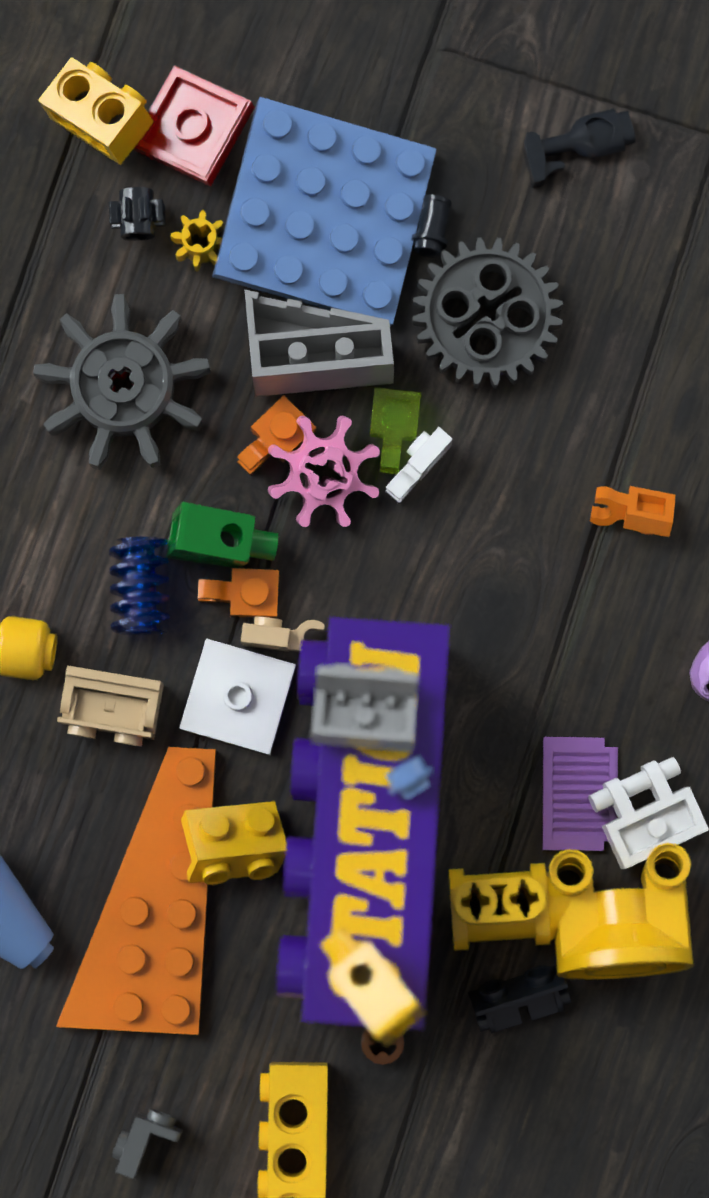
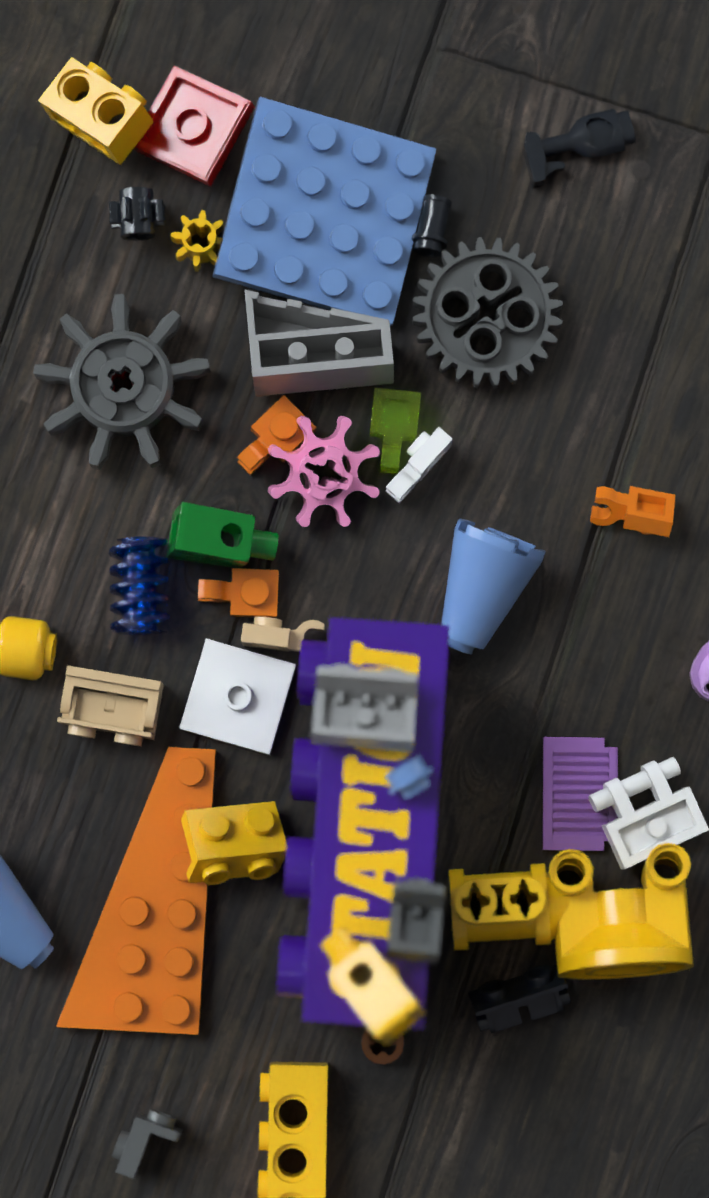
none -> dark grey bracket [387,878,445,963]
none -> medium blue cone [441,518,546,654]

